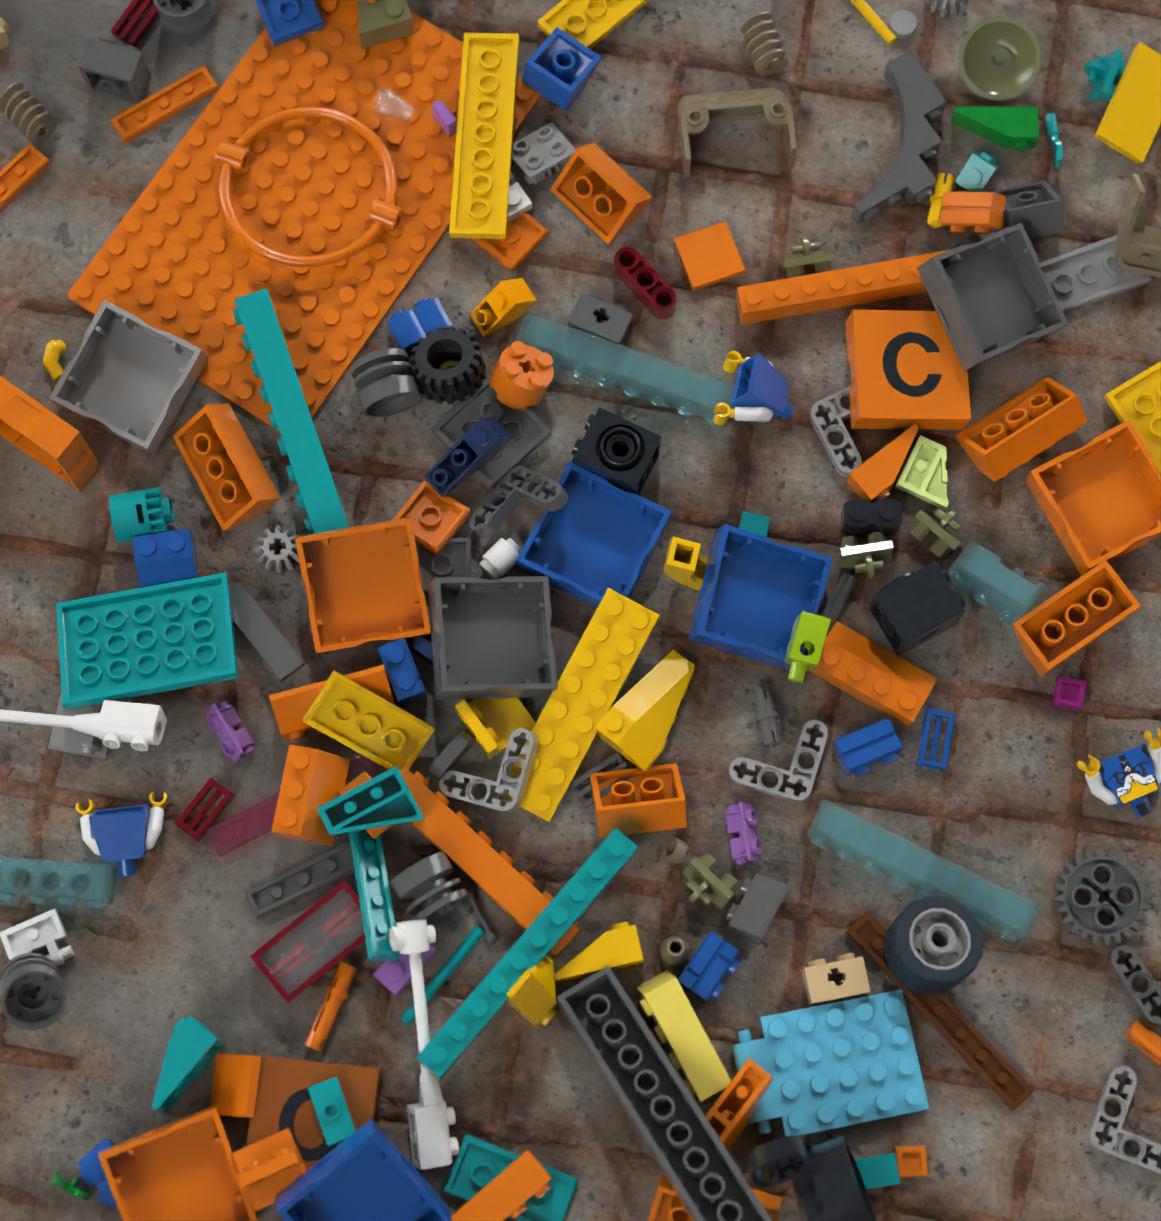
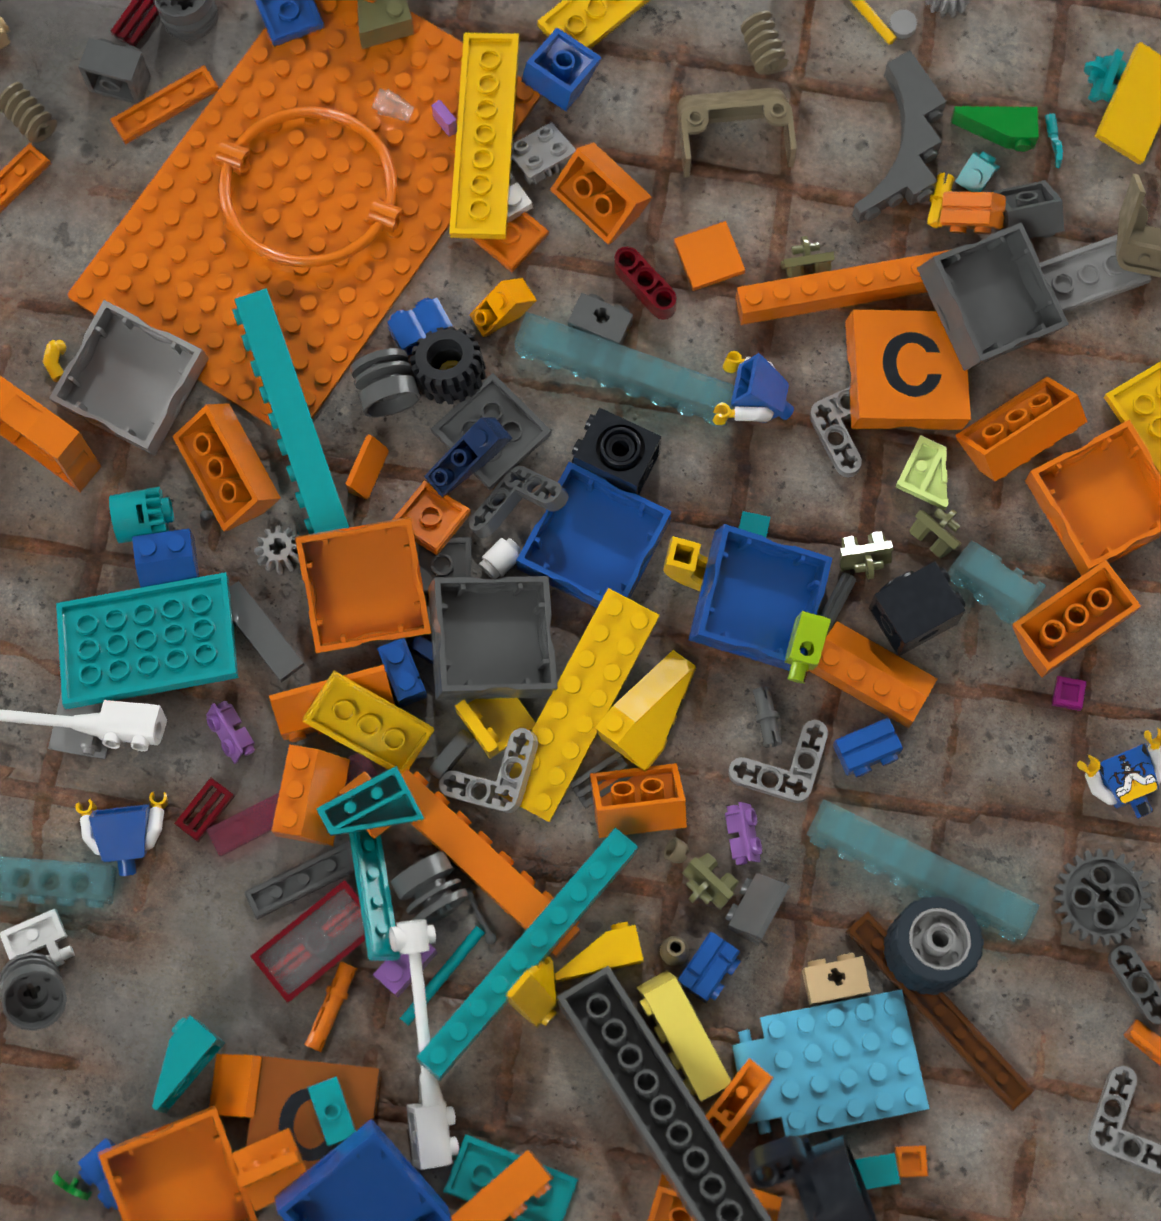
orange brick [489,341,554,410] -> none
black brick [840,499,902,536] -> none
orange slope [847,423,919,503] -> none
blue tile [916,708,955,772] -> none
olive dish [958,16,1042,101] -> none
none -> orange slope [345,434,389,499]

